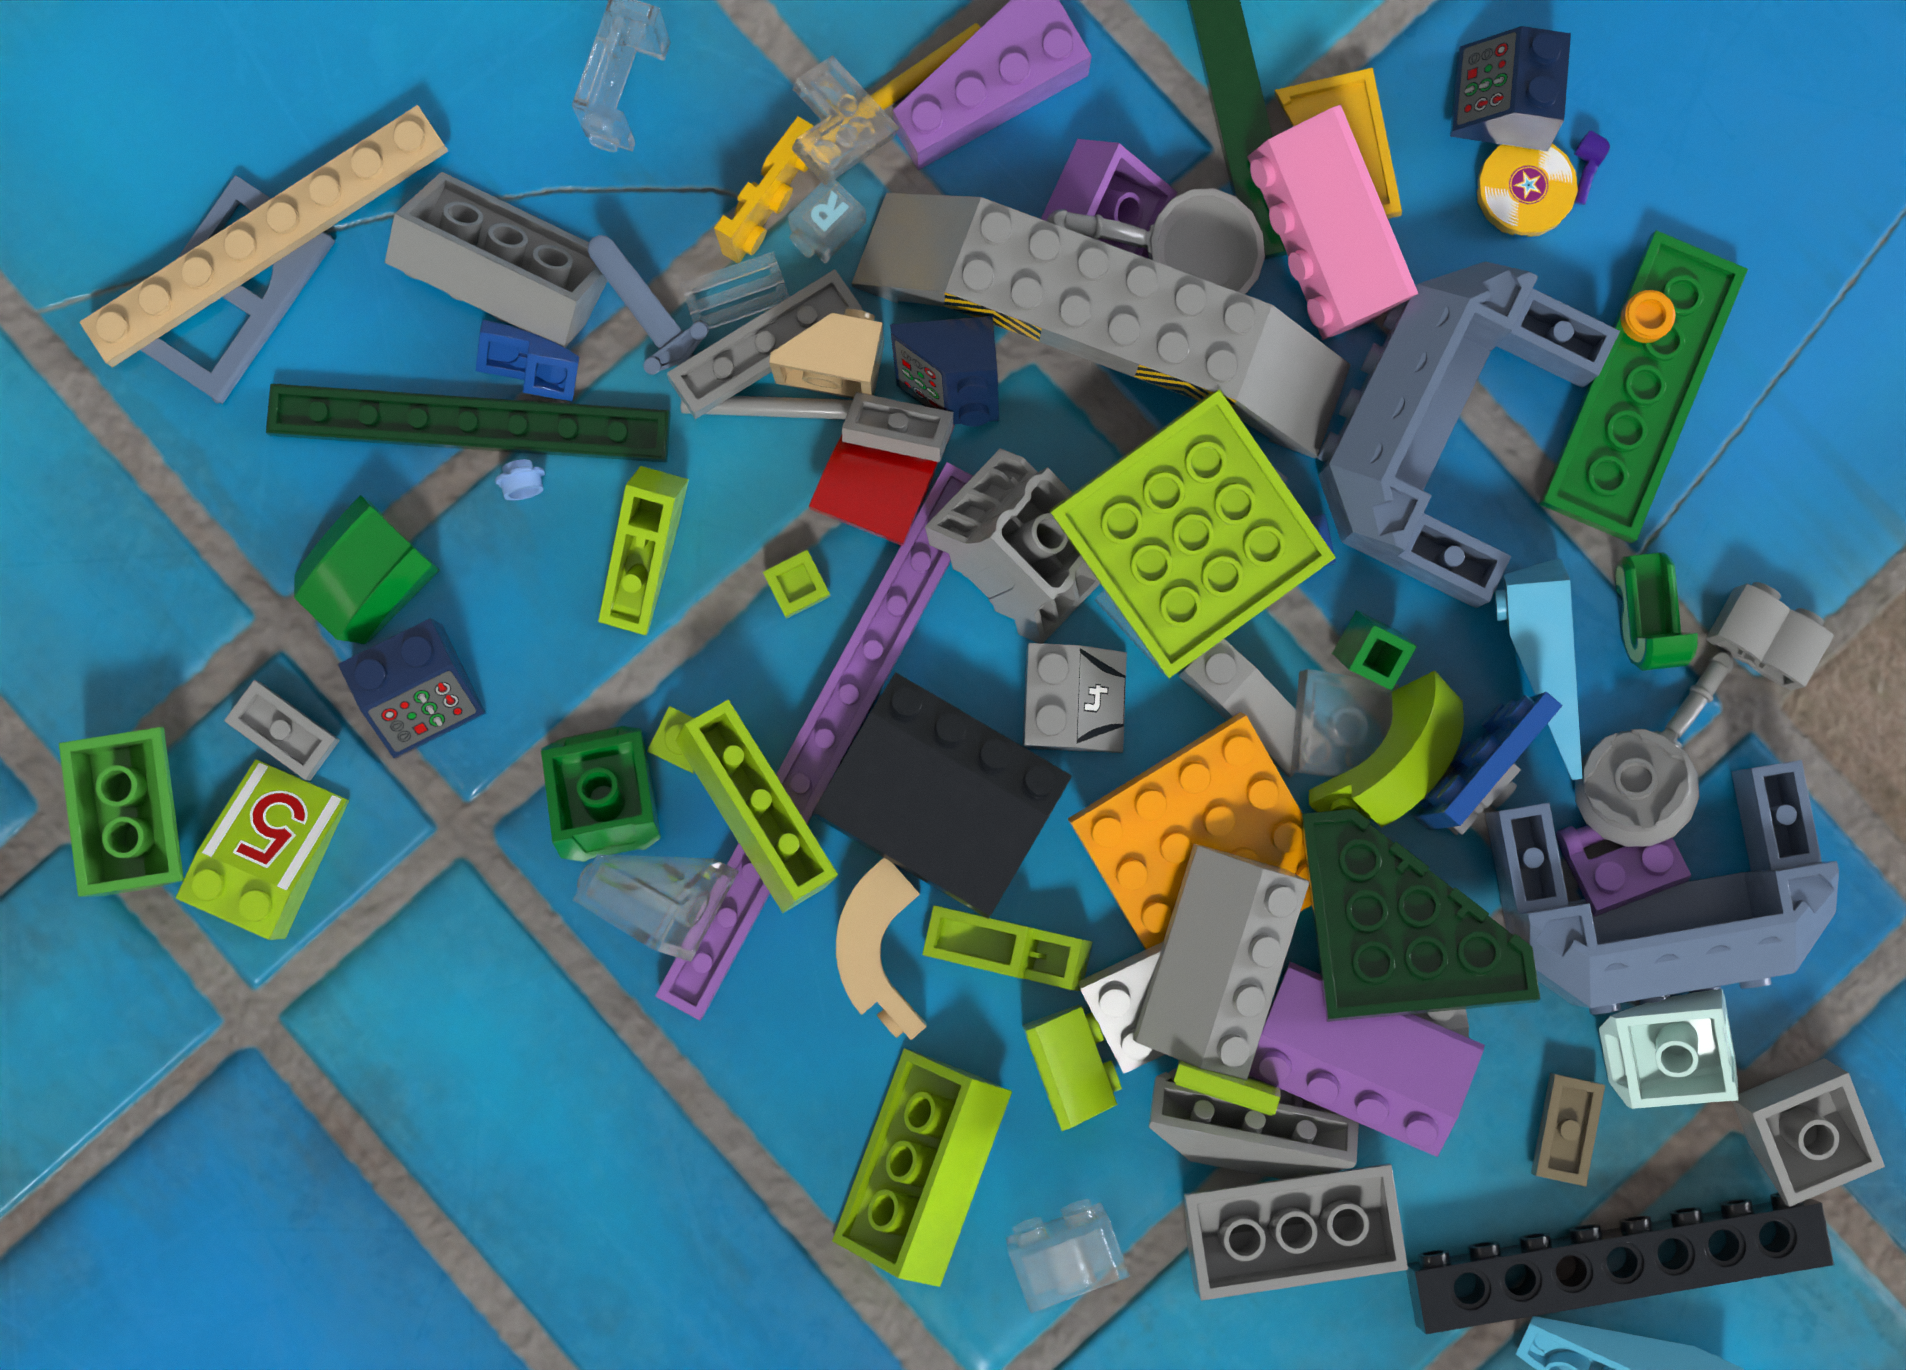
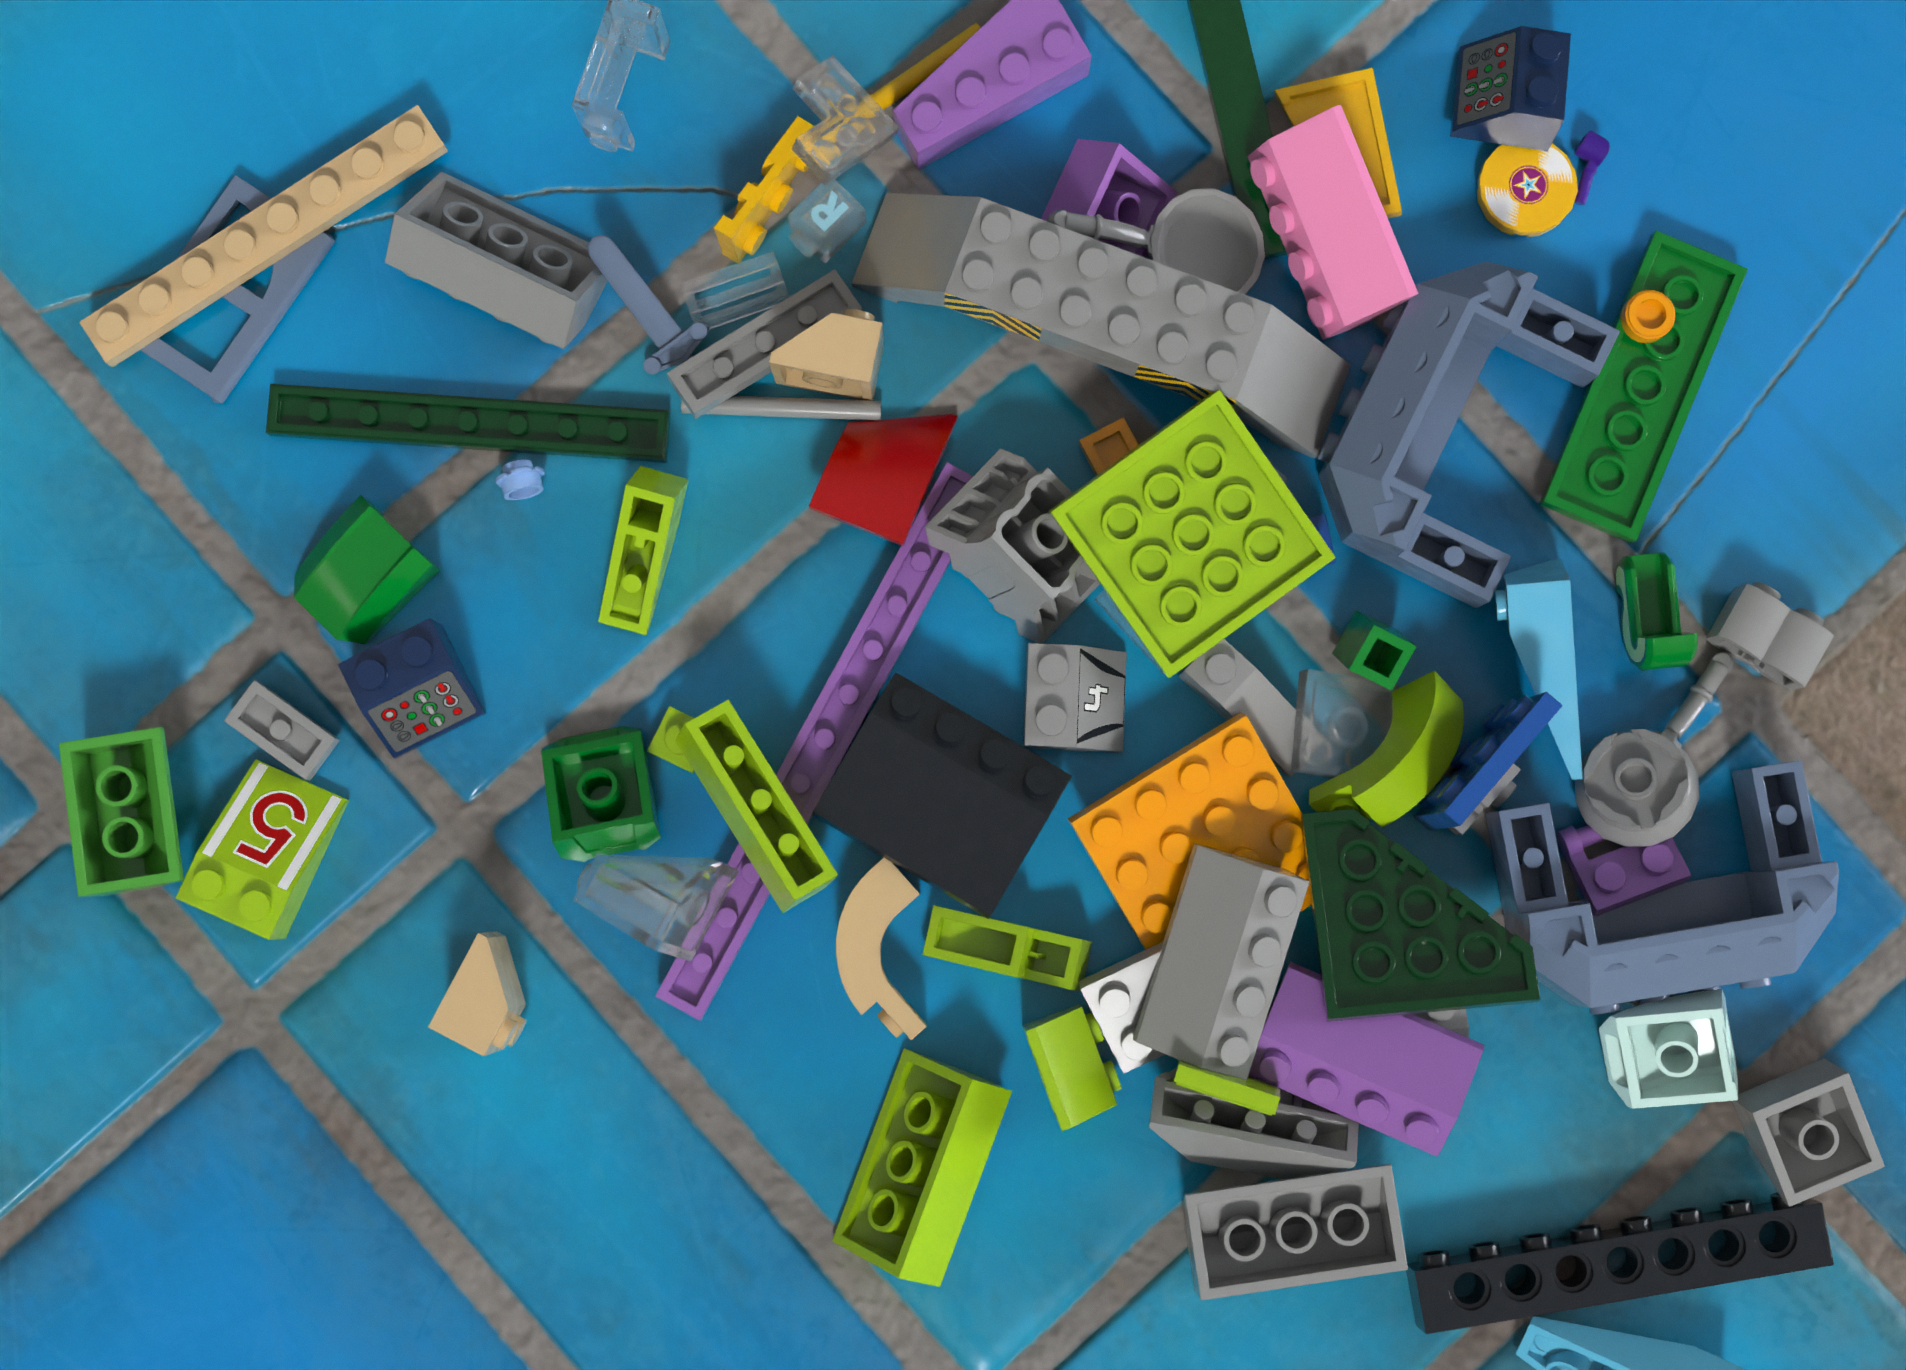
blue slope [475,320,579,402] -> none
lime plate [763,550,831,619] -> none
light grey plate [842,392,954,462] -> none
dark blue slope [890,316,999,427] -> none
clear brick [1006,1199,1130,1314] -> none
dark tan plate [1531,1073,1605,1186] -> none
none -> tan slope [428,931,527,1057]
none -> light orange plate [1078,417,1138,476]

